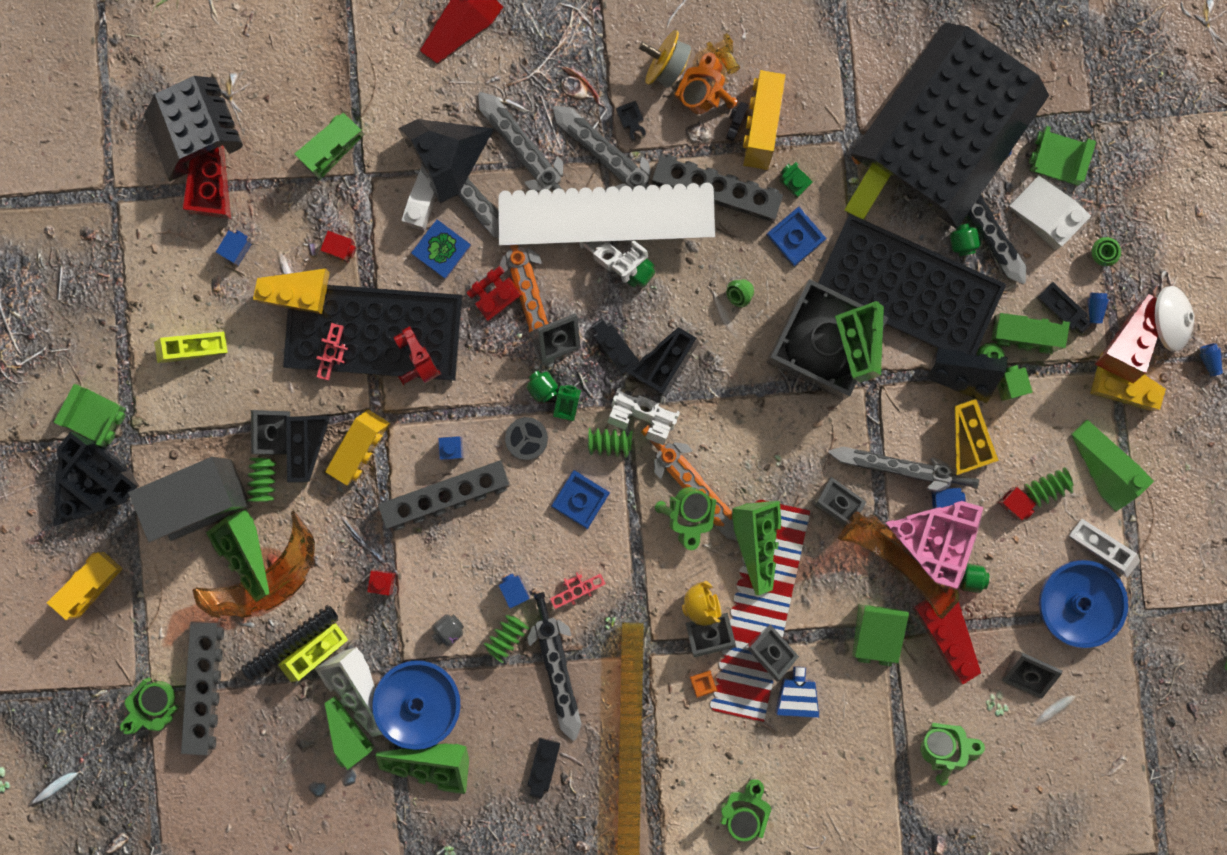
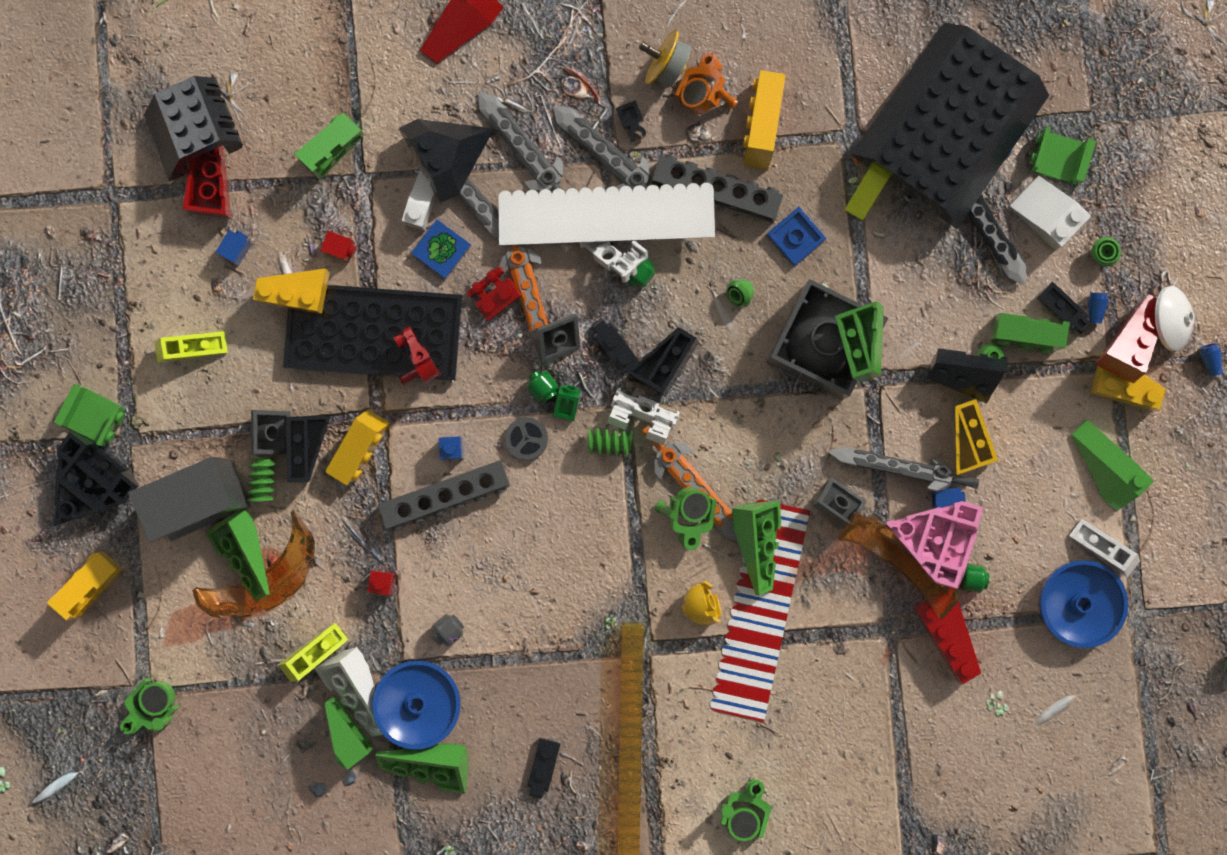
dark grey brick [181,620,224,755] -> none
black piece [241,605,338,682] -> none
coral piece [316,323,348,381] -> none
bright green piece [484,615,530,663] -> none
blue brick [499,573,530,608] -> none
sword [527,592,582,741] -> none
coral piece [550,572,606,609] -> none
blue tile [551,470,610,529] -> none
dark grey slope [686,613,736,657] -> none
orange tile [690,670,717,698] -> none
clear yellow piece [706,33,740,75] -> none
black plate [726,102,748,142] -> none
dark grey slope [745,624,799,682] -> none
torso [775,666,819,718] -> none
green bracket [779,162,813,198] -> none
black plate [818,213,1007,355] -> none
bright green slope [852,604,909,666] -> none
bright green piece [920,723,985,786] -> none
green head [950,224,980,256] -> none
bright green brick [997,365,1033,401] -> none
red brick [998,487,1036,520] -> none
dark grey slope [1002,650,1062,699] -> none
bright green piece [1024,467,1074,508] -> none

